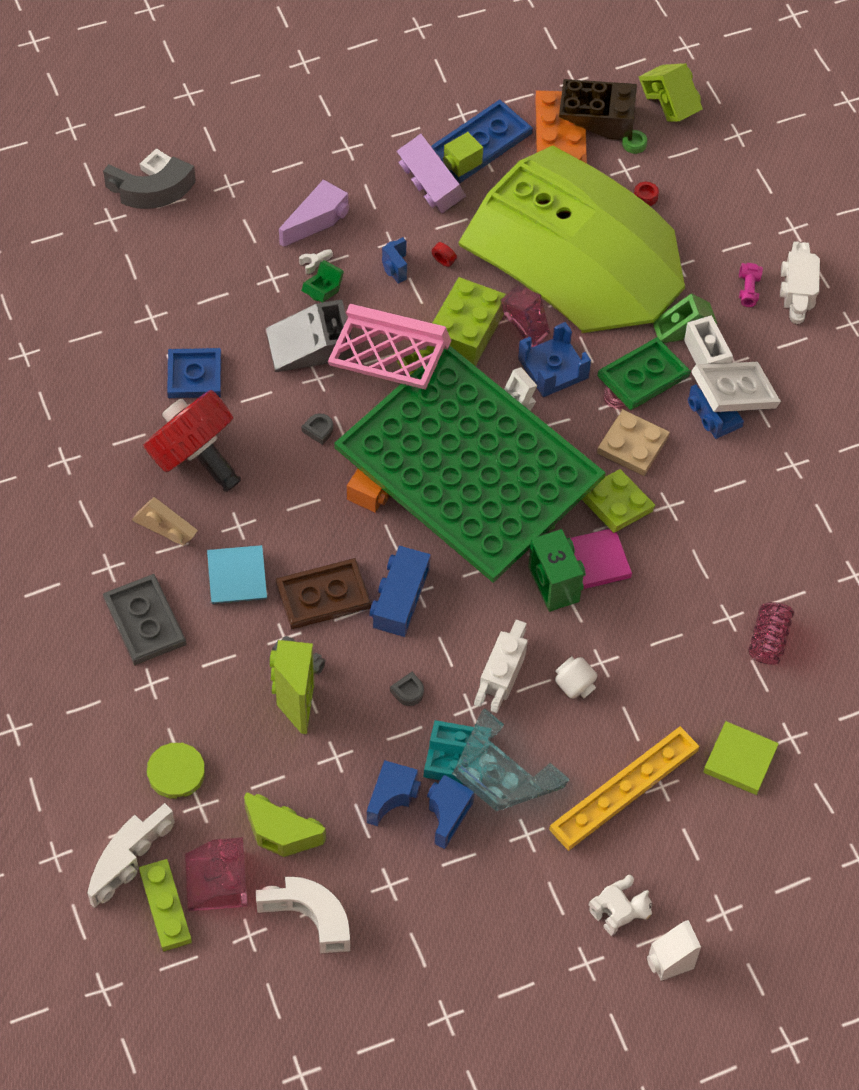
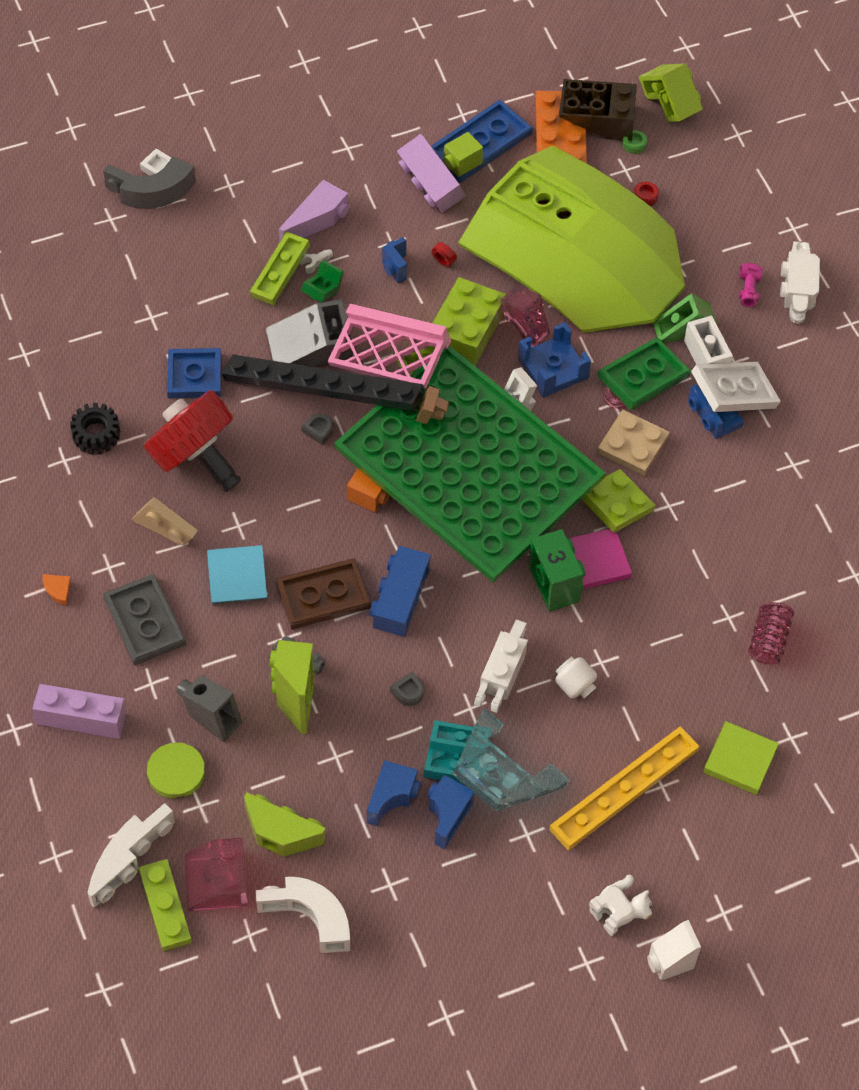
none -> lavender brick [32,684,127,739]
none -> orange tile [42,574,71,605]
none -> black tyre [70,403,120,455]
none -> dark grey torso [177,676,243,742]
none -> black plate [222,354,425,411]
none -> lime plate [250,232,310,305]
none -> medium nougat tile [416,386,449,424]

